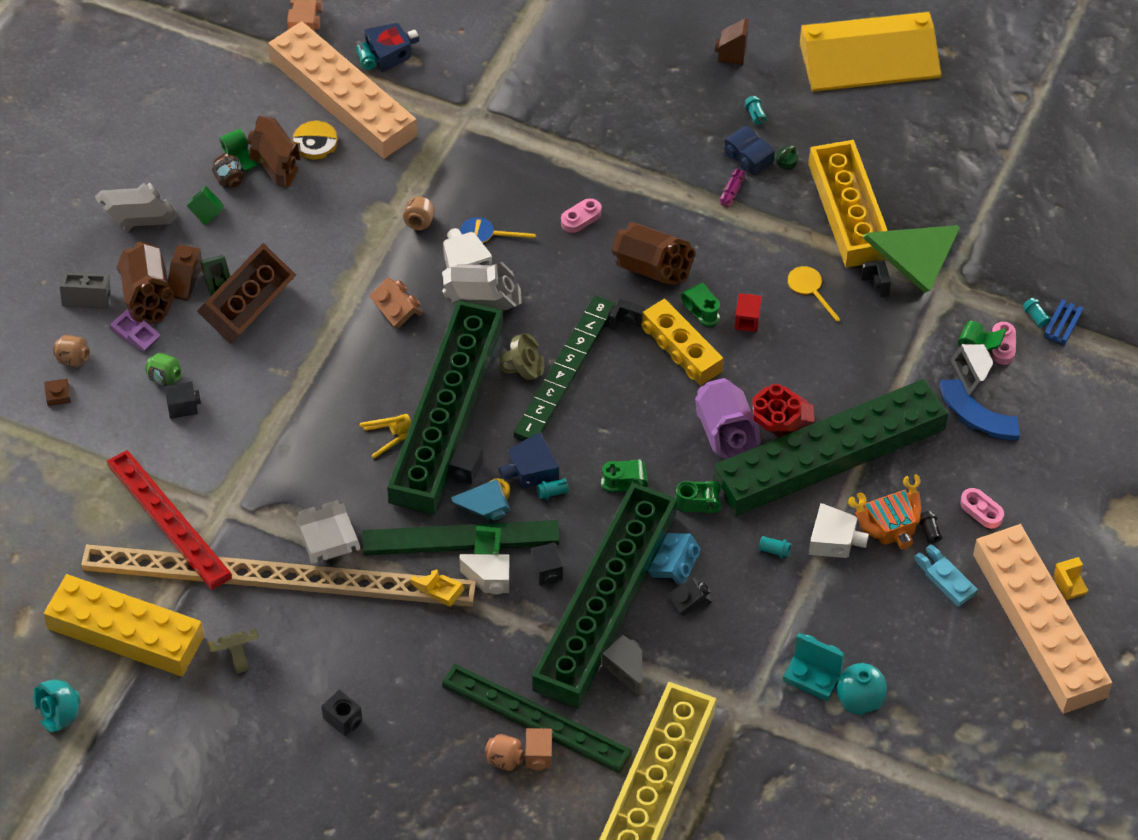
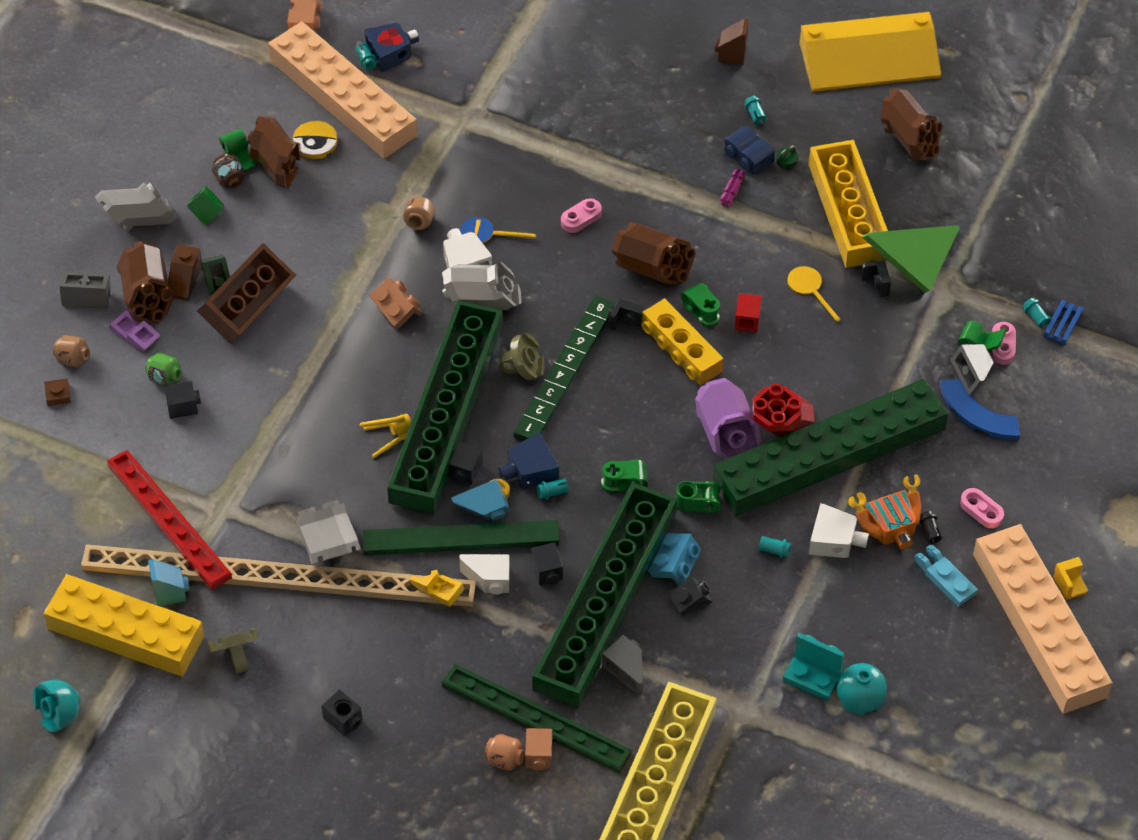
green panel [474,526,501,555] -> none
none -> dark azure slope [148,559,190,607]
none -> reddish brown brick [881,88,943,161]

